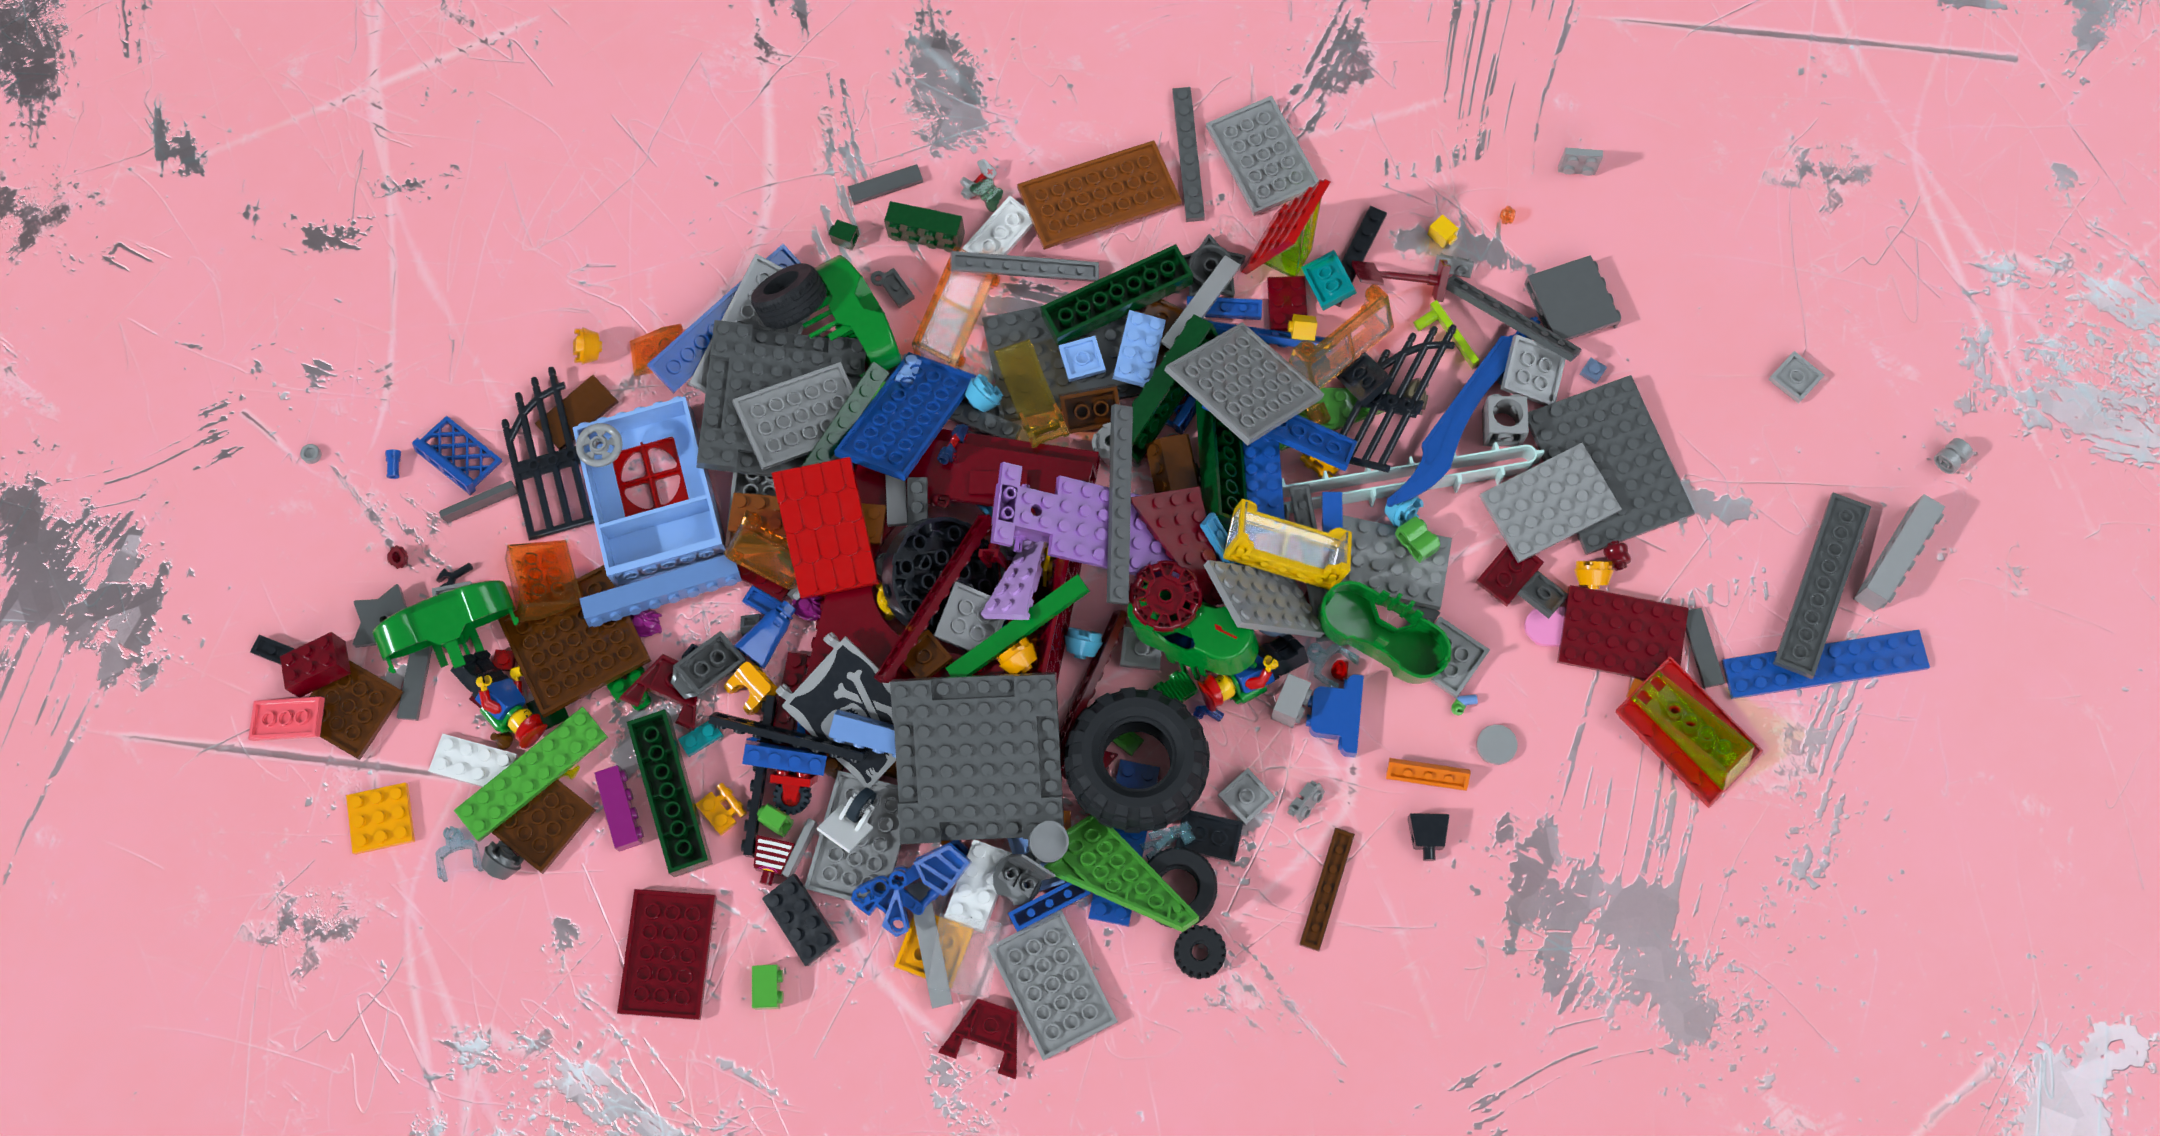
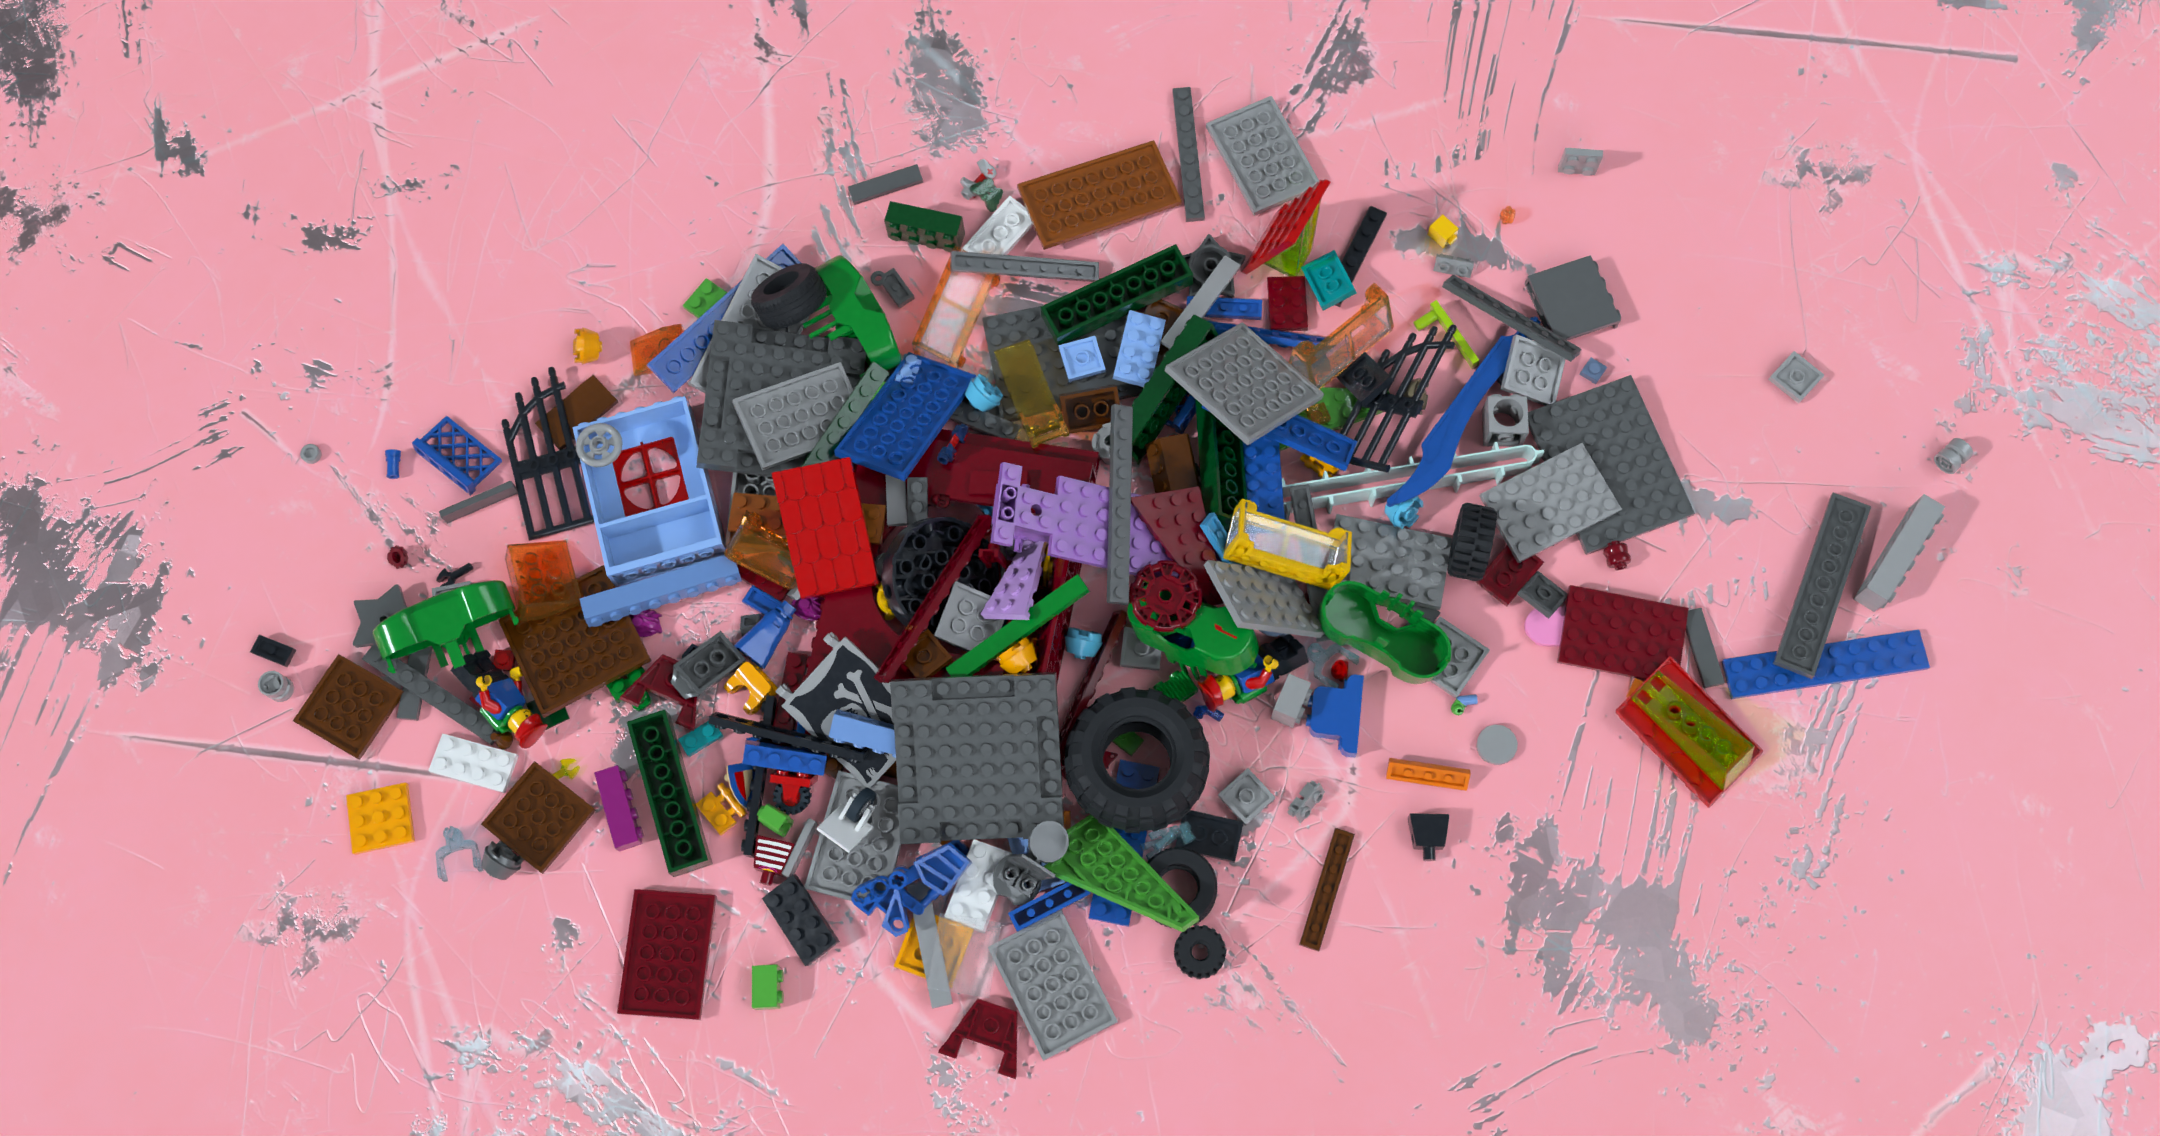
coral tile [248,696,325,741] -> none
dark red brick [280,632,351,698] -> none
bright green plate [454,707,608,842] -> none
dark green brick [829,219,860,250] -> none
yellow brick [1288,314,1318,341] -> none
blue tile [1322,492,1343,551] -> none
dark red piece [1351,259,1451,302] -> none
bright green brick [1395,516,1440,563] -> none
light orange cone [1574,561,1614,589] -> none
none -> light grey wheel [258,671,294,702]
none -> dark grey plate [362,643,500,745]
none -> bright green plate [683,278,727,319]
none -> shield [724,763,755,809]
none -> black tyre [1447,503,1497,582]

